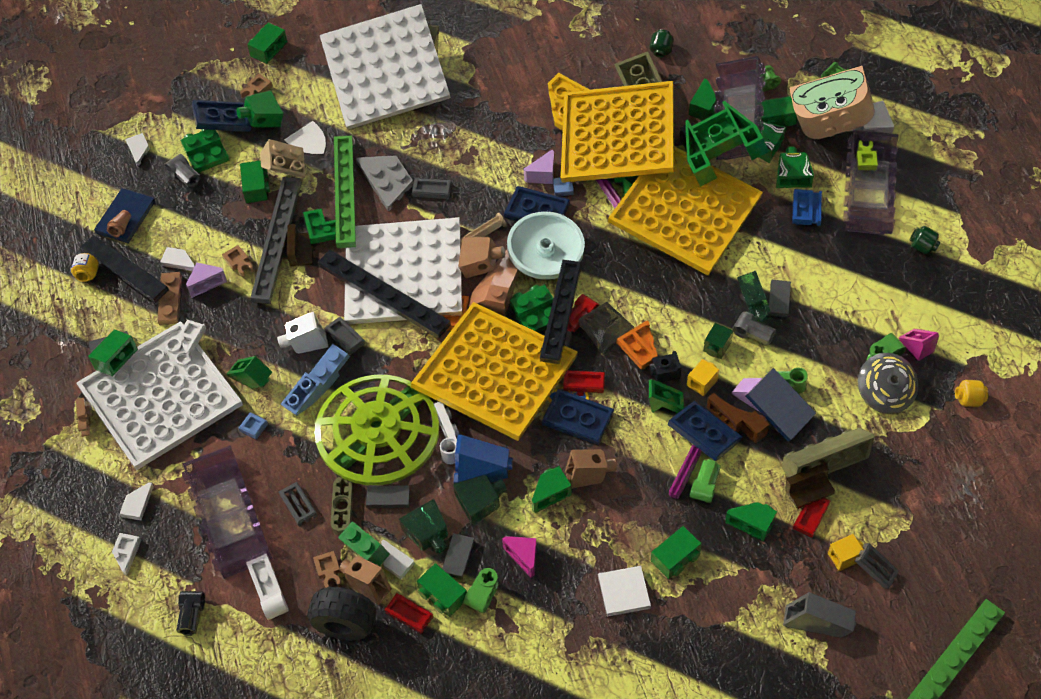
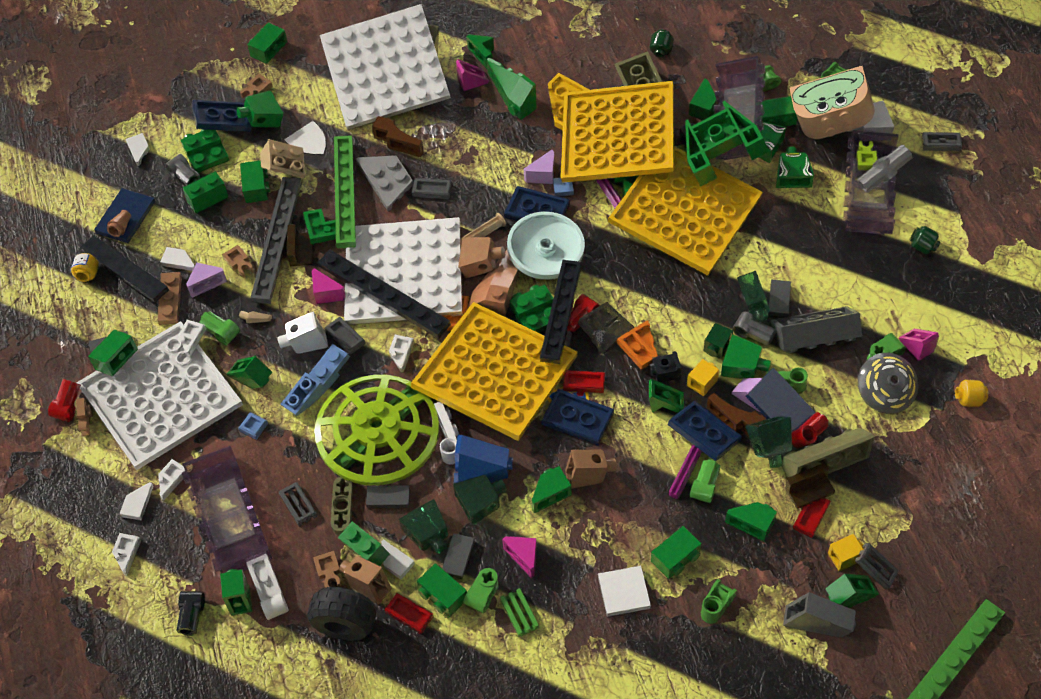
blue plate [792,189,822,226] -> none
none -> red piece [48,379,81,422]
none -> white tile [158,459,189,501]
none -> green brick [183,171,228,214]
none -> bright green piece [199,312,240,346]
none -> green brick [220,569,253,616]
none -> tan bar [239,311,272,324]
none -> dark pink slope [312,268,345,304]
none -> reddish brown slope [372,116,424,157]
none -> white tile [389,334,414,372]
none -> dark pink slope [456,59,489,91]
none -> green slope [466,34,494,69]
none -> green wedge [487,58,537,120]
none -> bright green tile [500,588,539,637]
none -> bright green piece [701,579,738,624]
none -> green torso [721,334,771,379]
none -> clear green torso [746,416,792,468]
none -> dark grey slope [770,306,862,353]
none -> red piece [789,412,829,448]
none -> green slope [825,574,879,608]
none -> light grey piece [857,145,913,193]
none -> dark grey tile [922,132,962,151]

